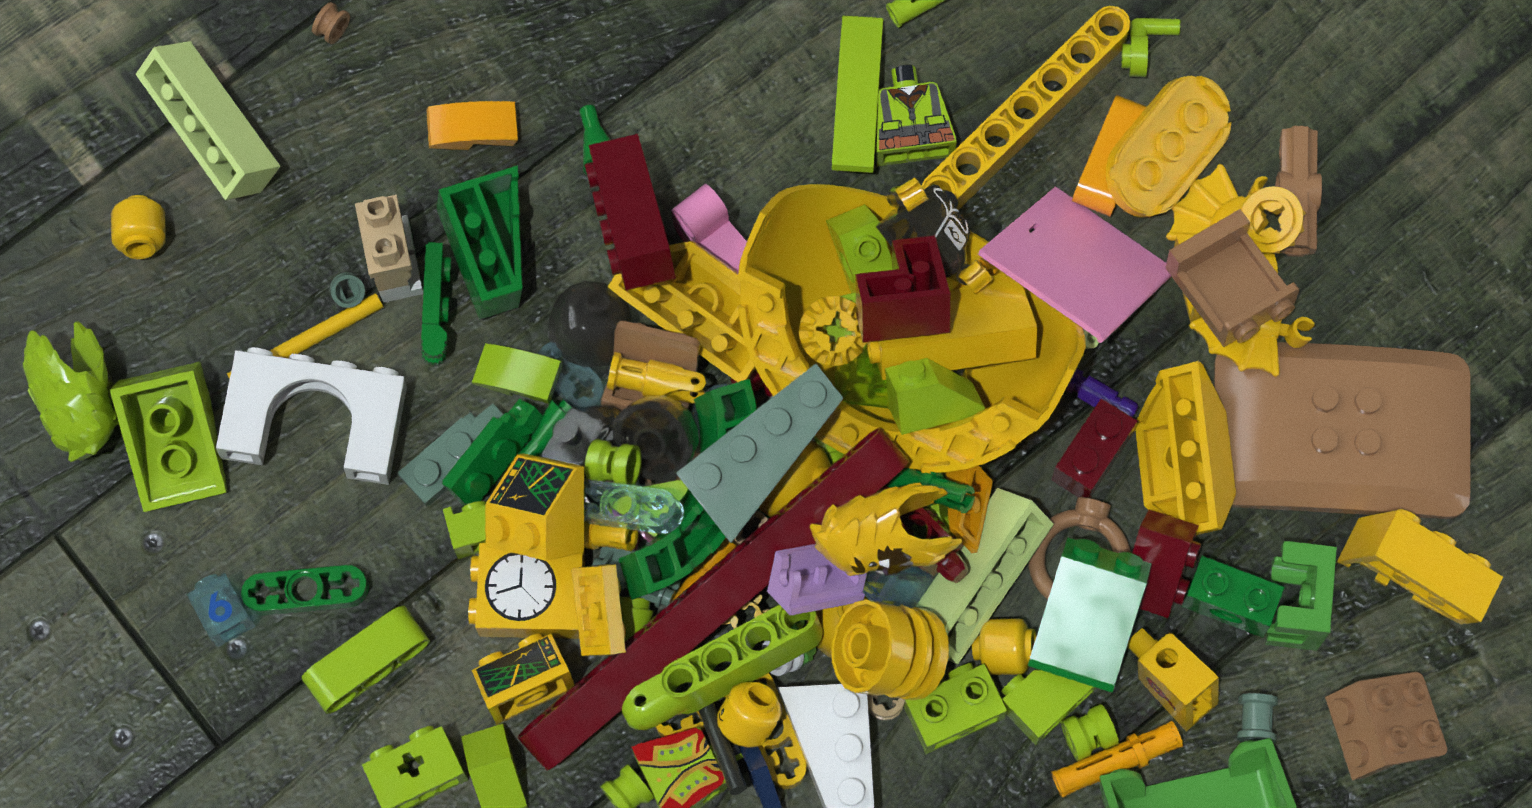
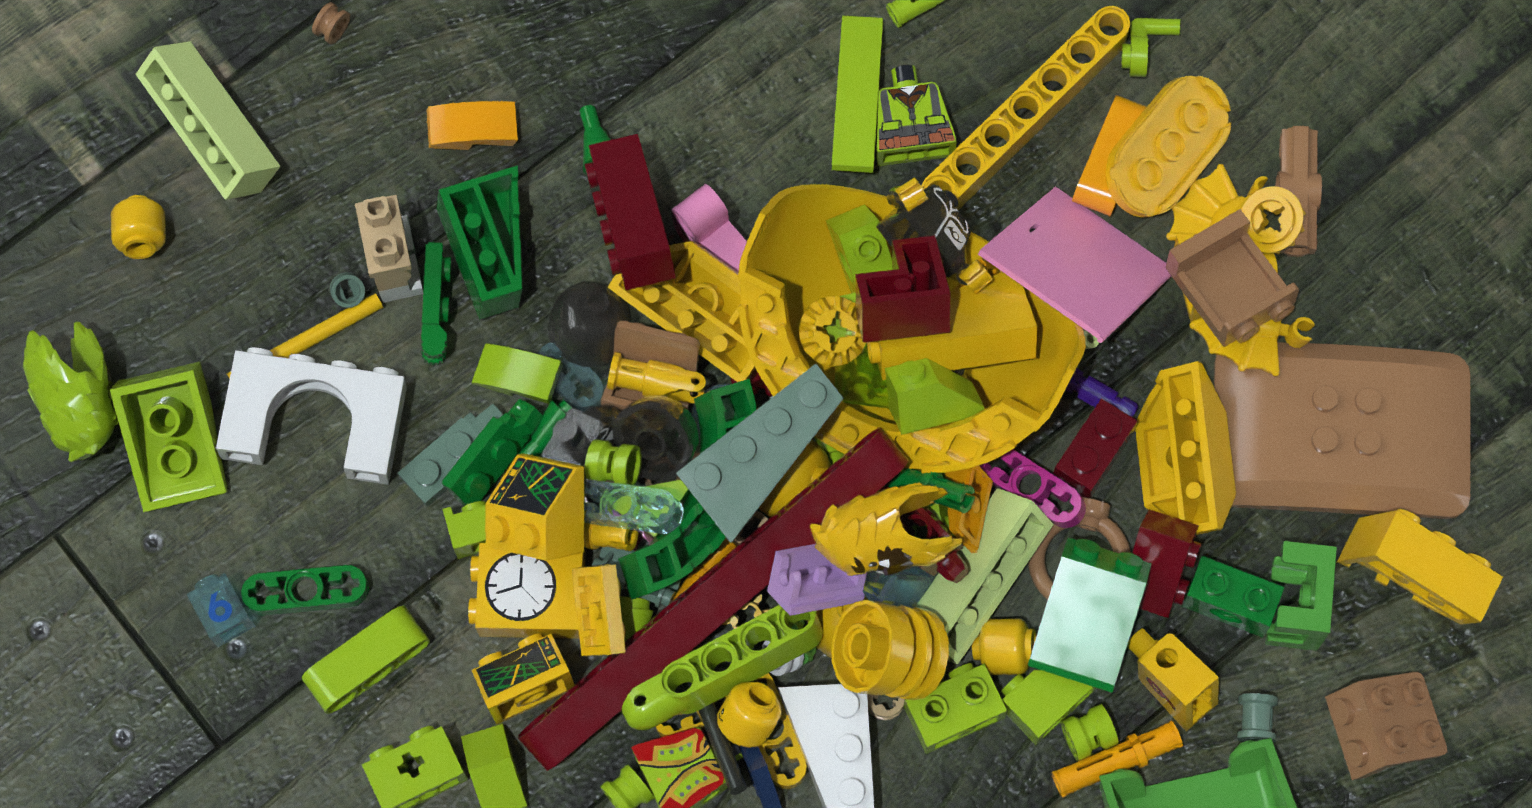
none -> dark pink beam [979,449,1086,528]

